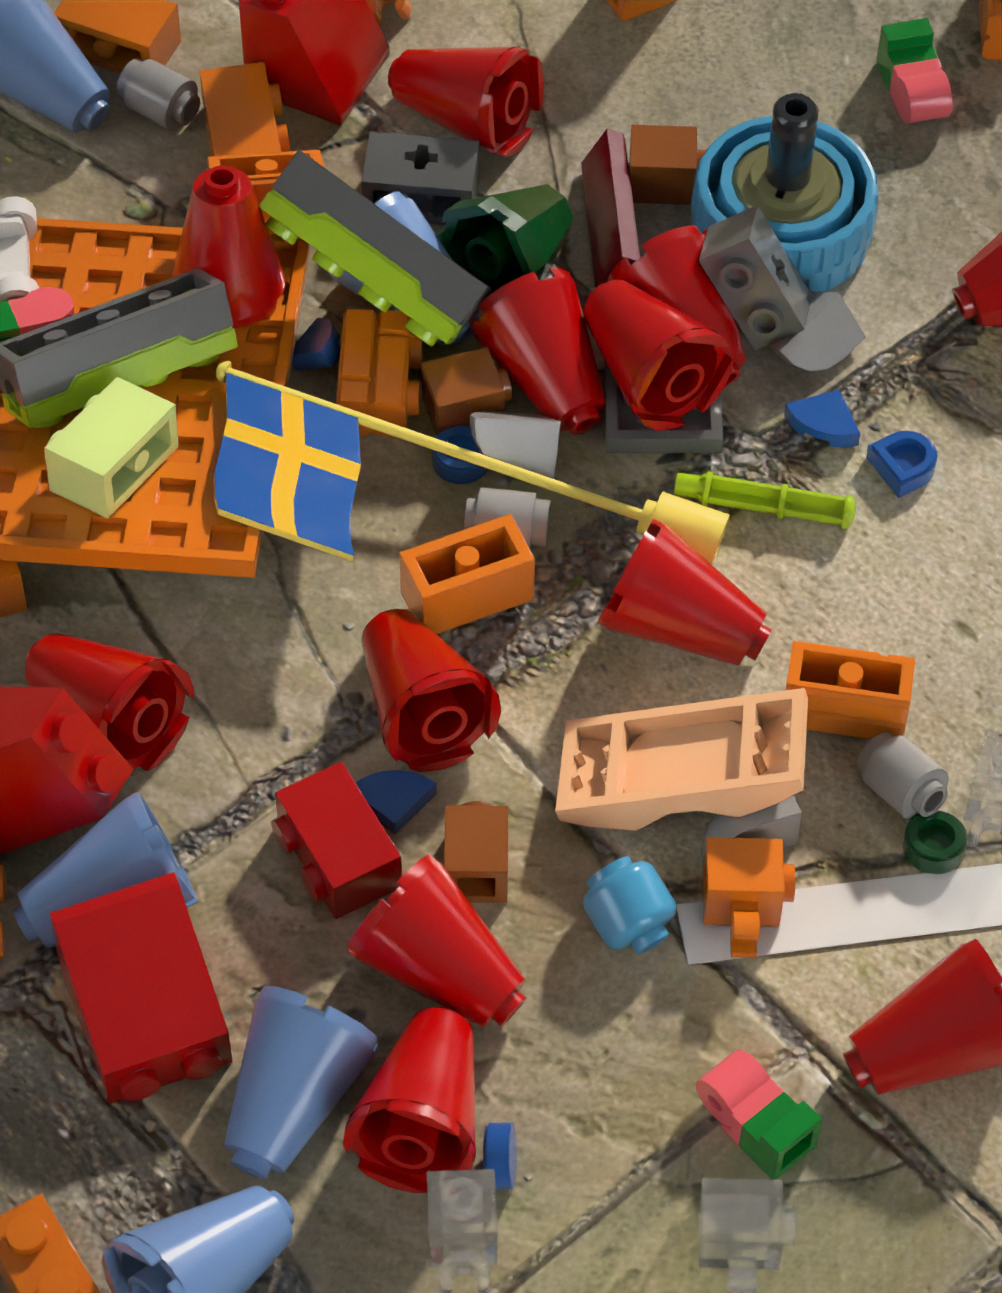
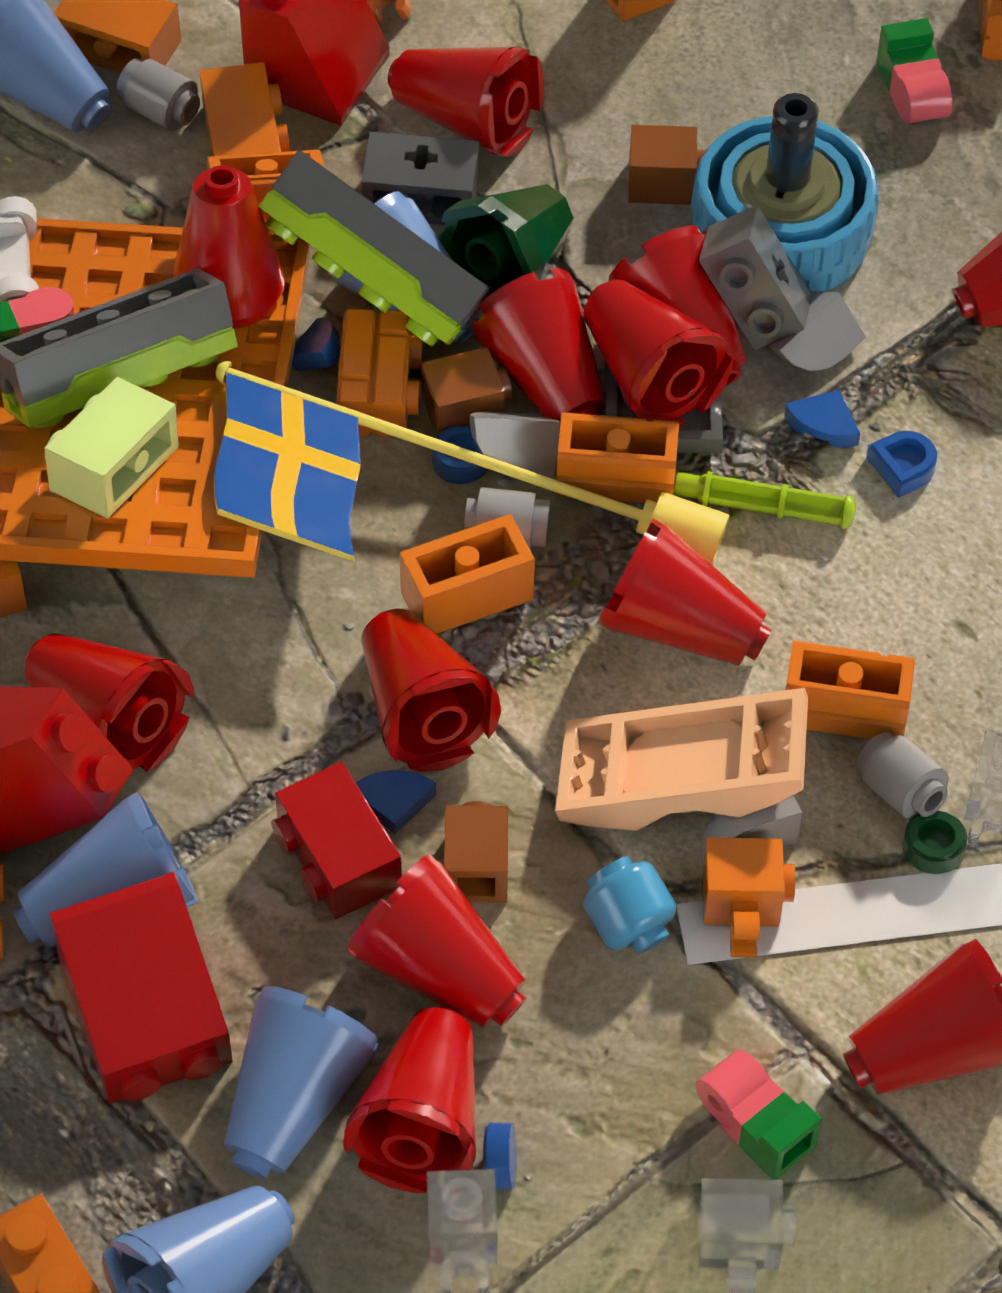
dark red tile [581,129,640,288] -> none
none -> orange brick [556,412,679,503]

